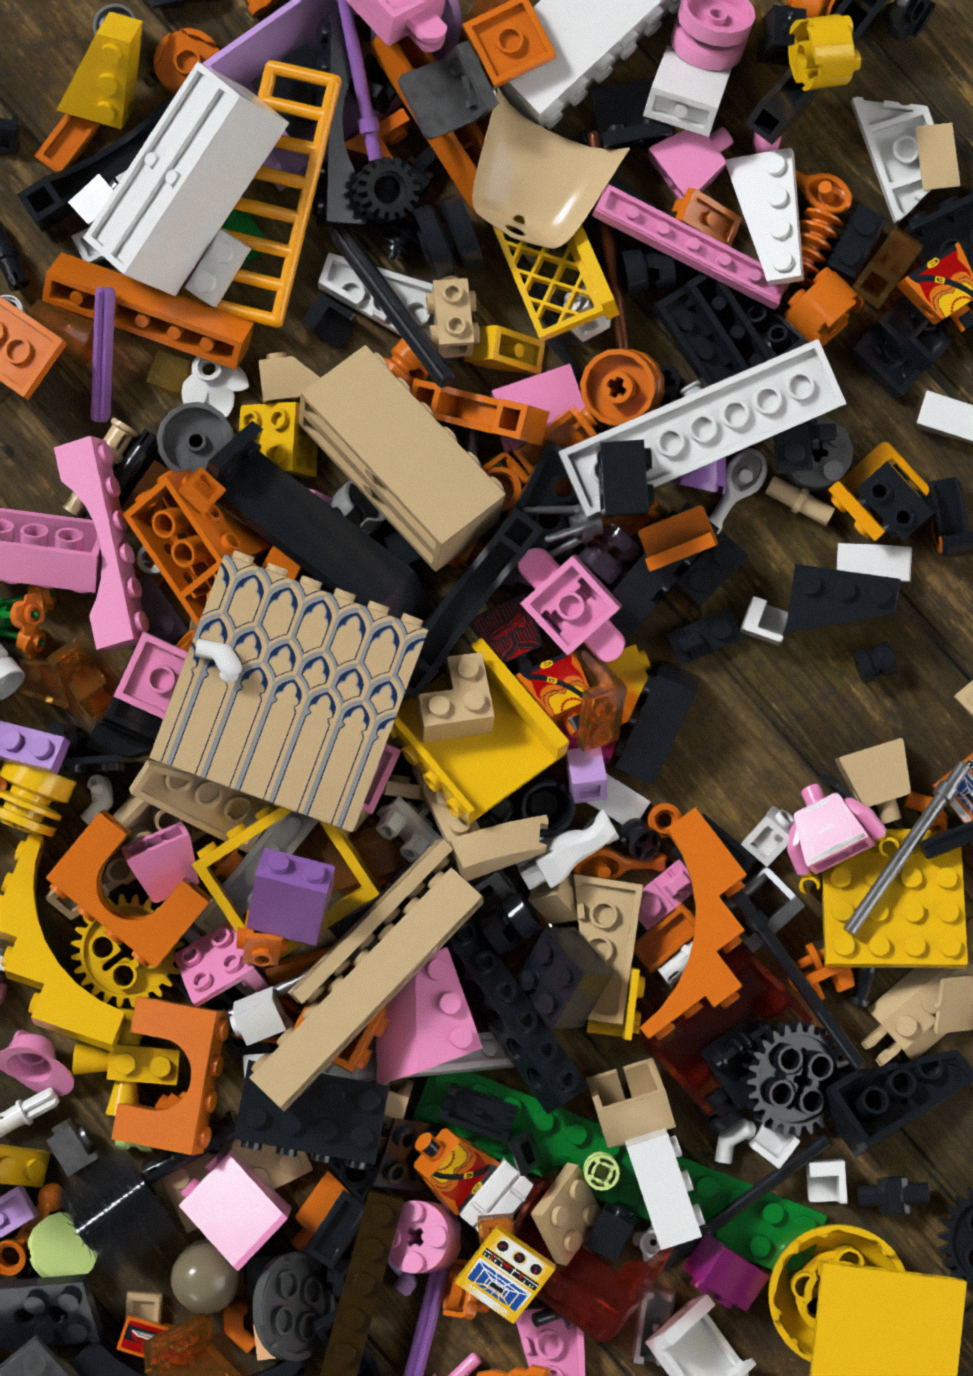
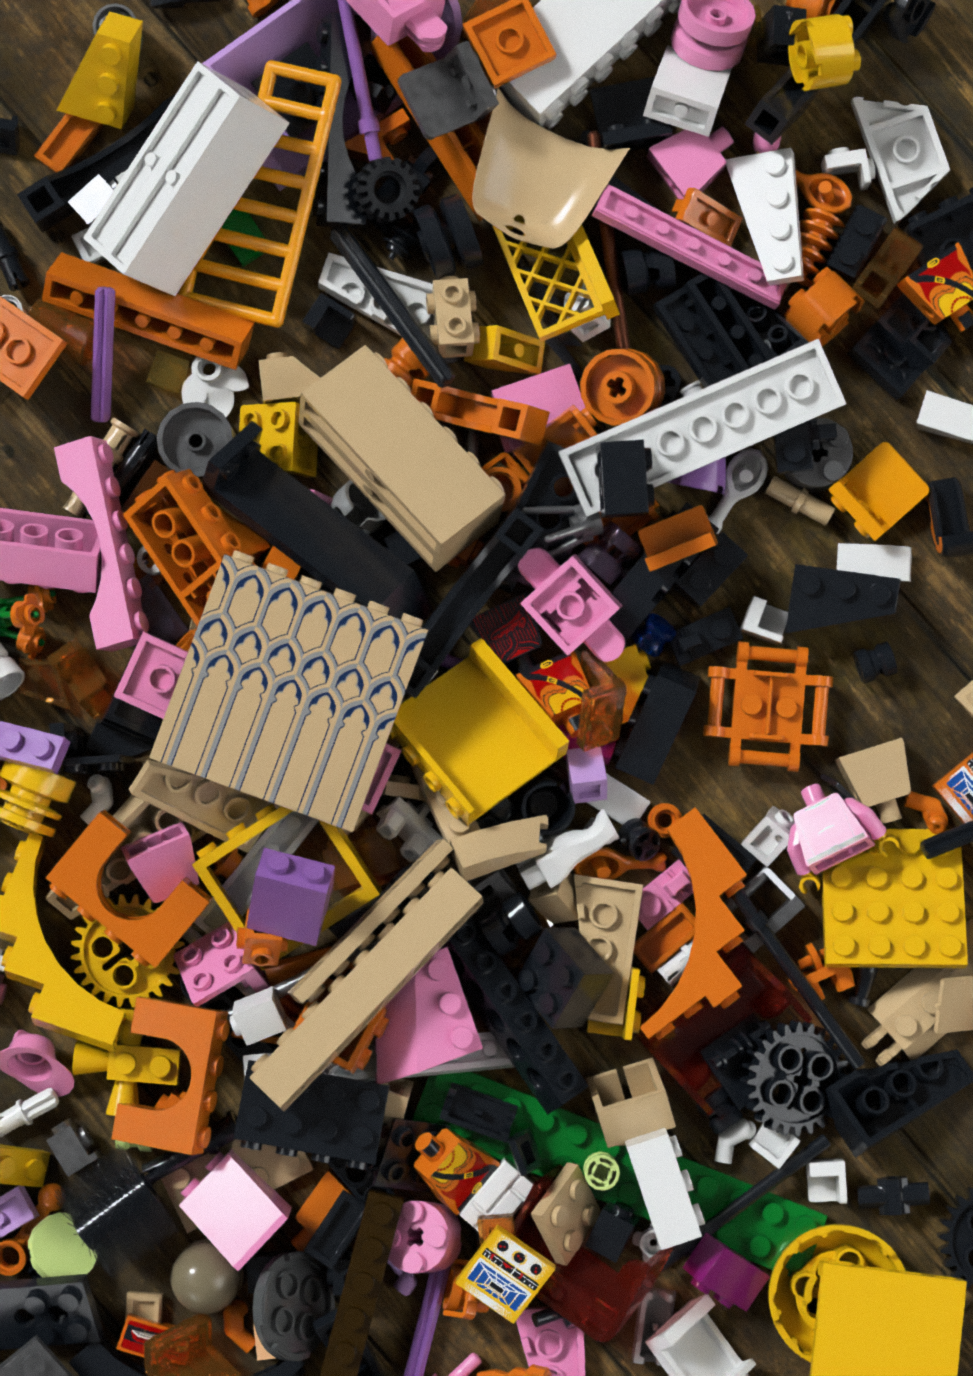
orange tile [153,28,219,94] -> none
orange tile [177,466,226,515] -> none
white plate [185,229,252,308] -> none
white arm [195,639,242,683] -> none
tan brick [417,652,495,743] -> none
flat silver bar [843,761,971,936] -> none
black brick [856,458,939,541] -> none
tan sticker [915,123,960,190] -> none
none -> clear blue wheel [632,613,676,657]
none -> orange brick [703,641,833,772]
none -> white bracket [821,147,875,191]

